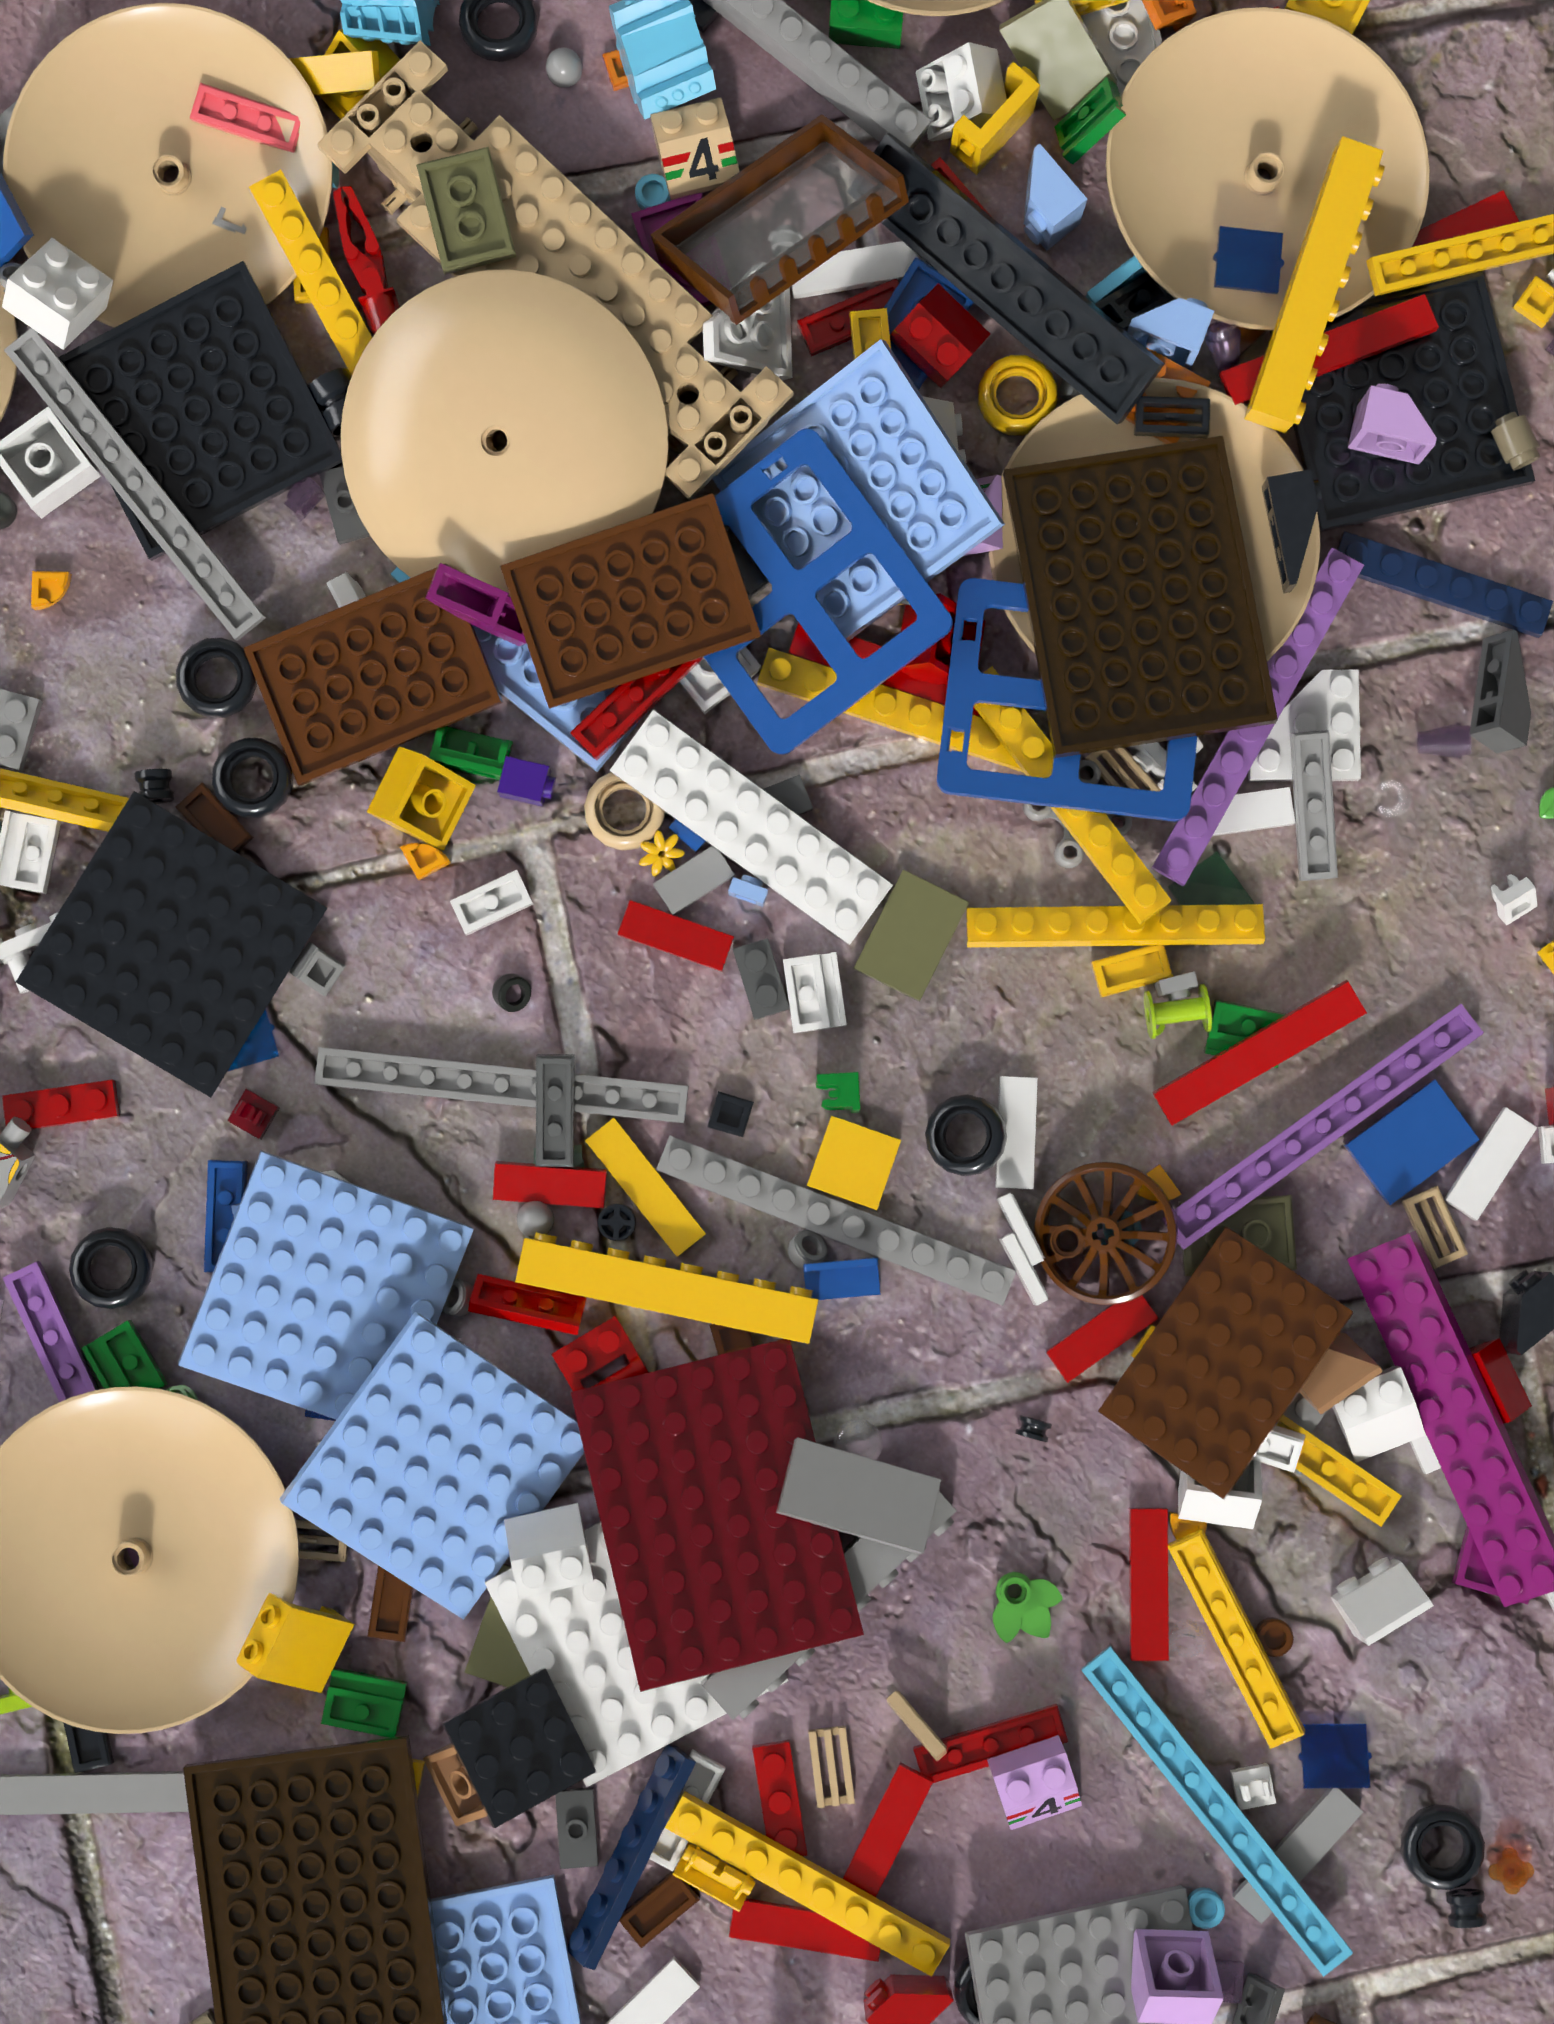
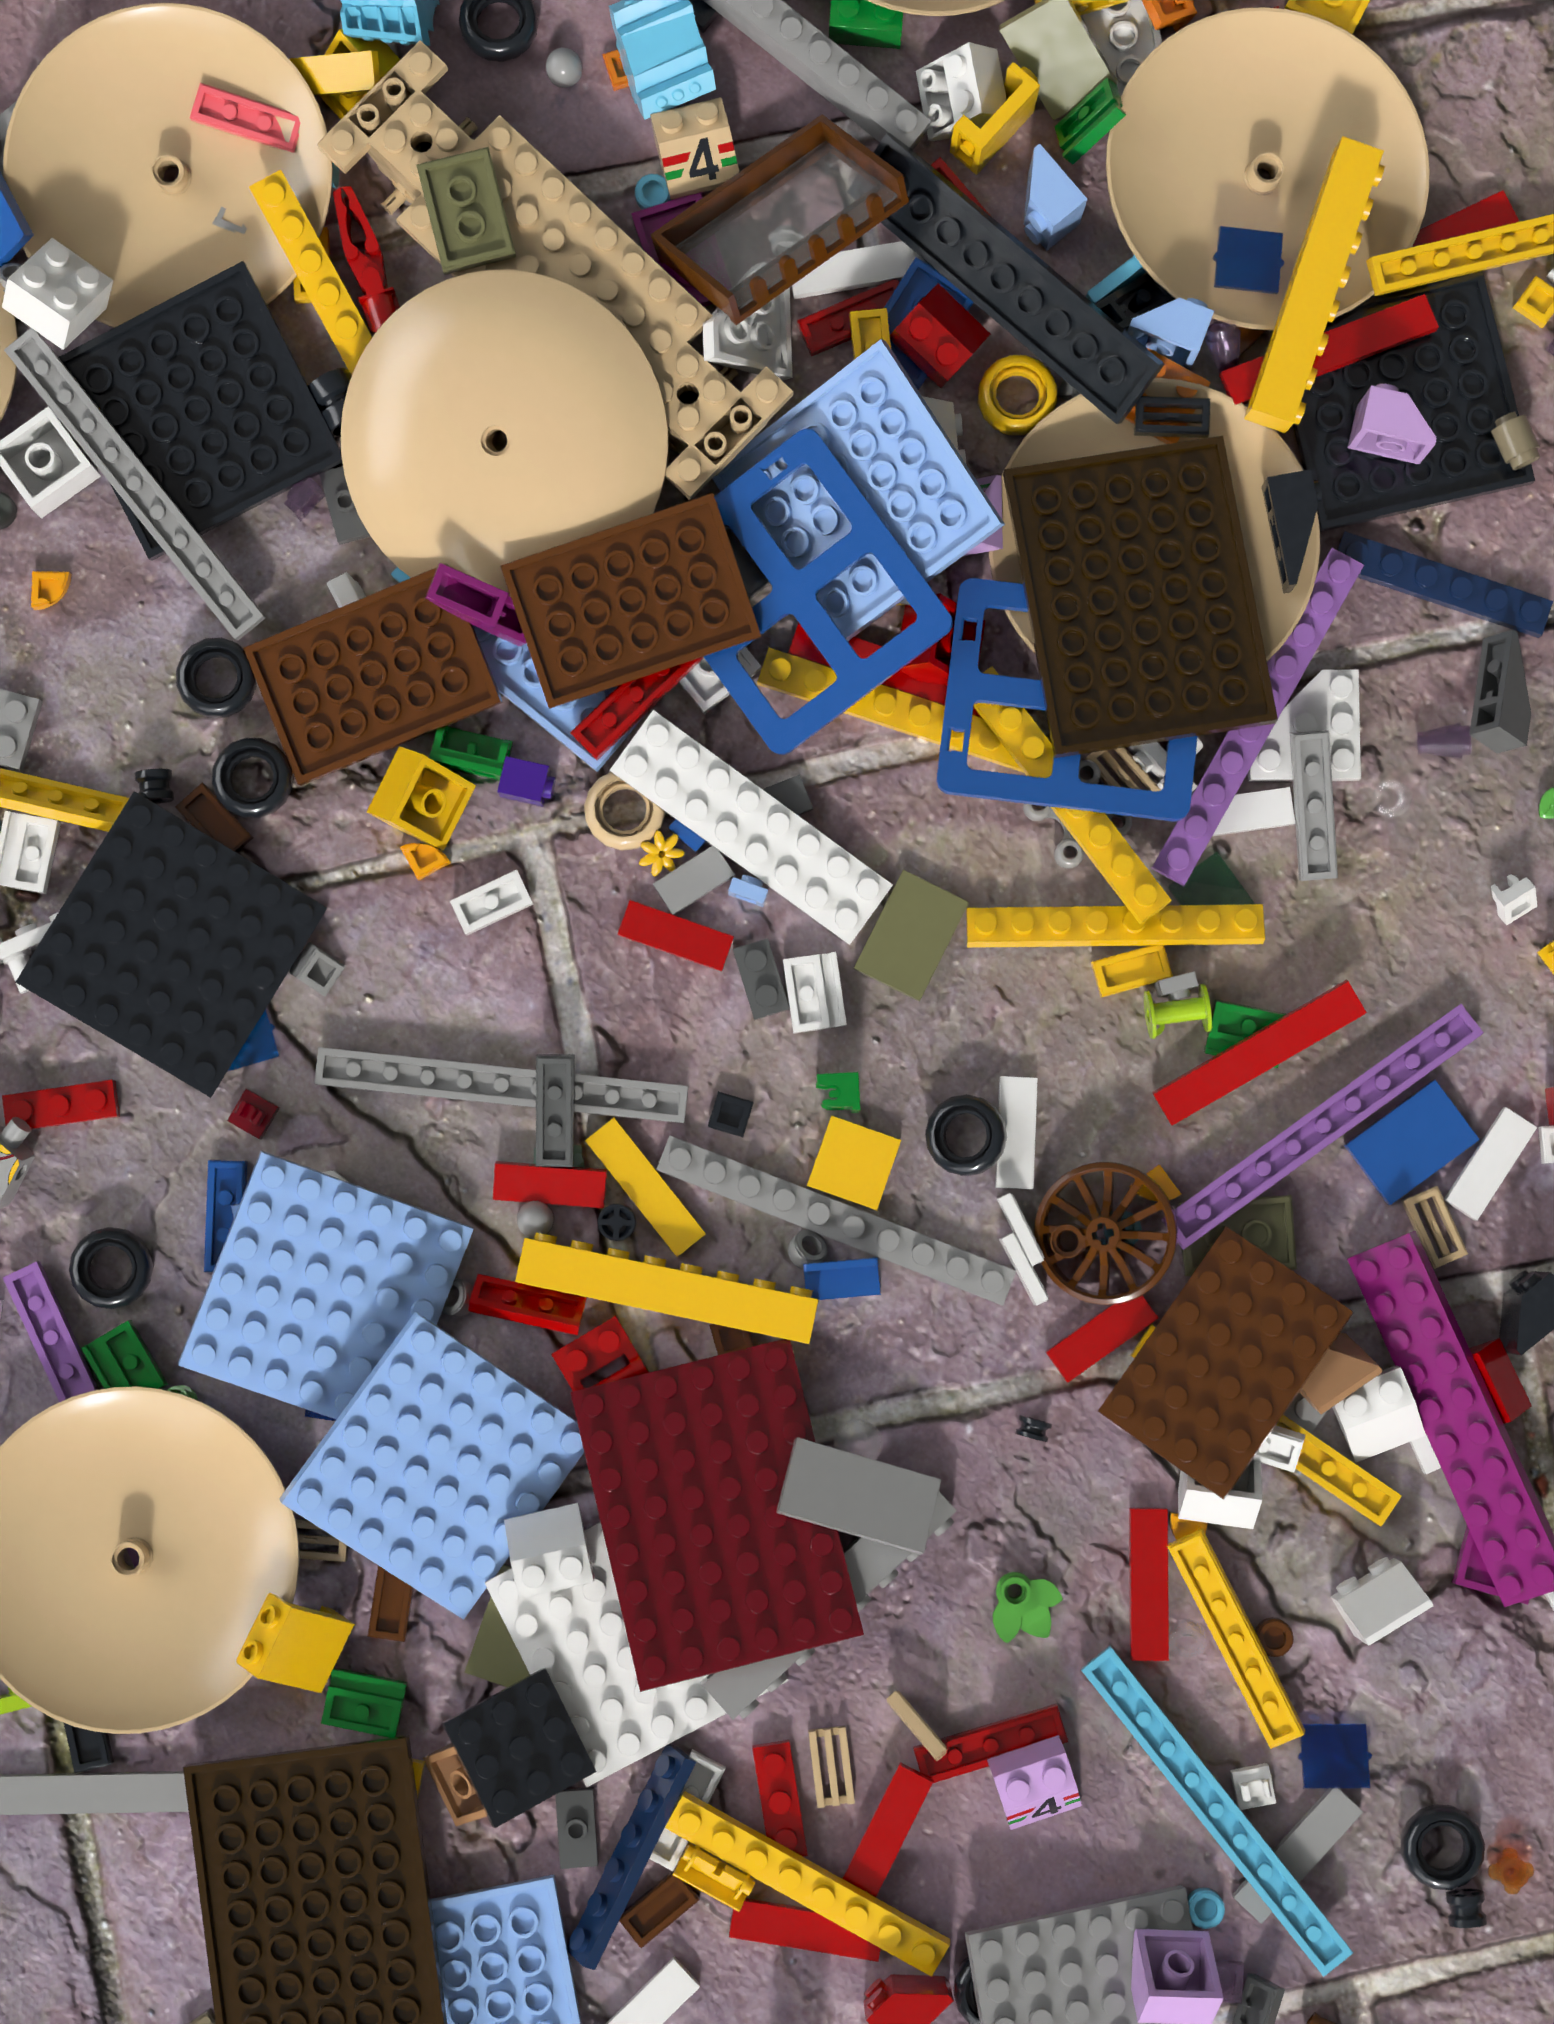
pearl dark grey piece [492,974,531,1012] -> none

